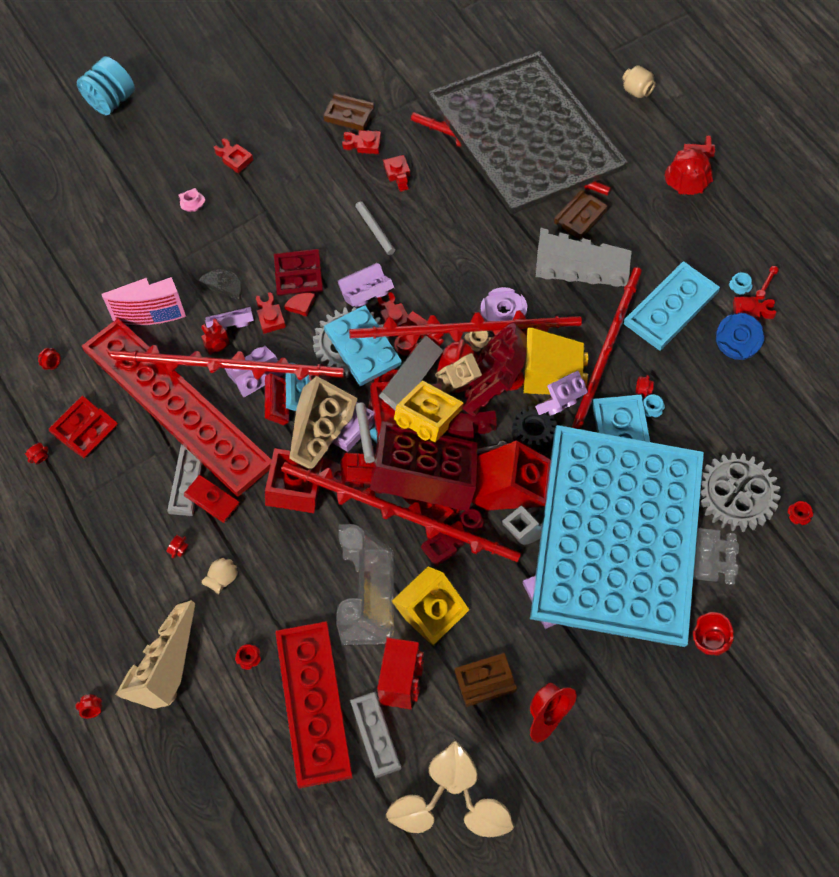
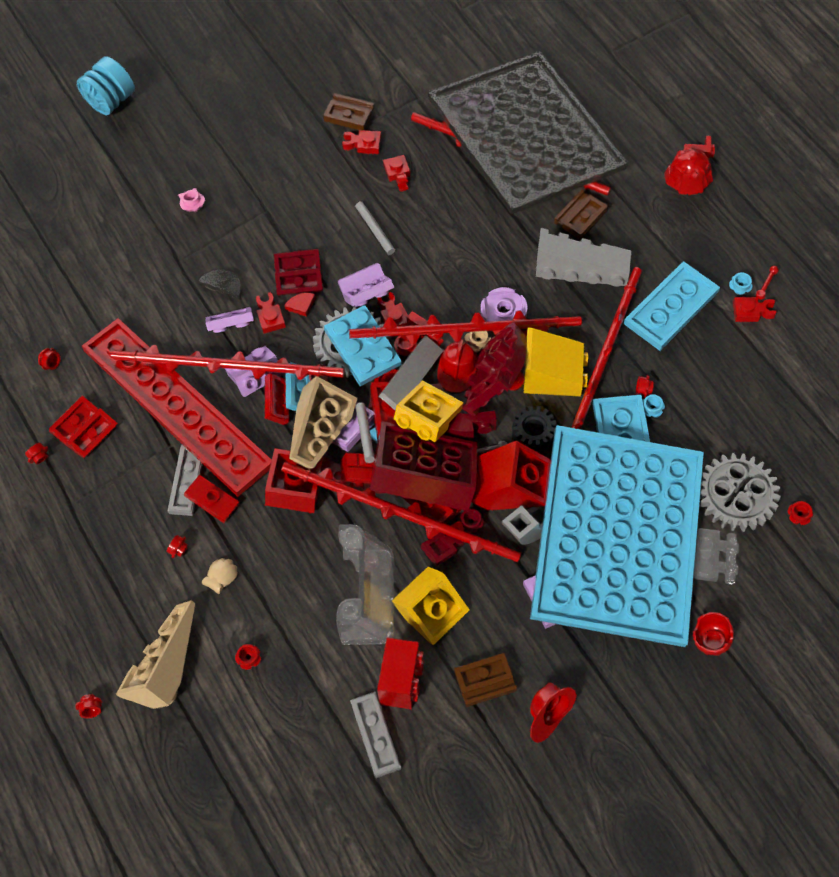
bright pink slope [102,277,186,325] -> none
red plate [201,318,230,355] -> none
red plate [214,138,253,173] -> none
red plate [275,621,353,789] -> none
tan plant [386,741,514,837] -> none
tan slope [435,353,482,394] -> none
lavender bracket [535,371,588,415] -> none
tan head [623,66,656,98] -> none
blue tile [716,313,764,360] -> none

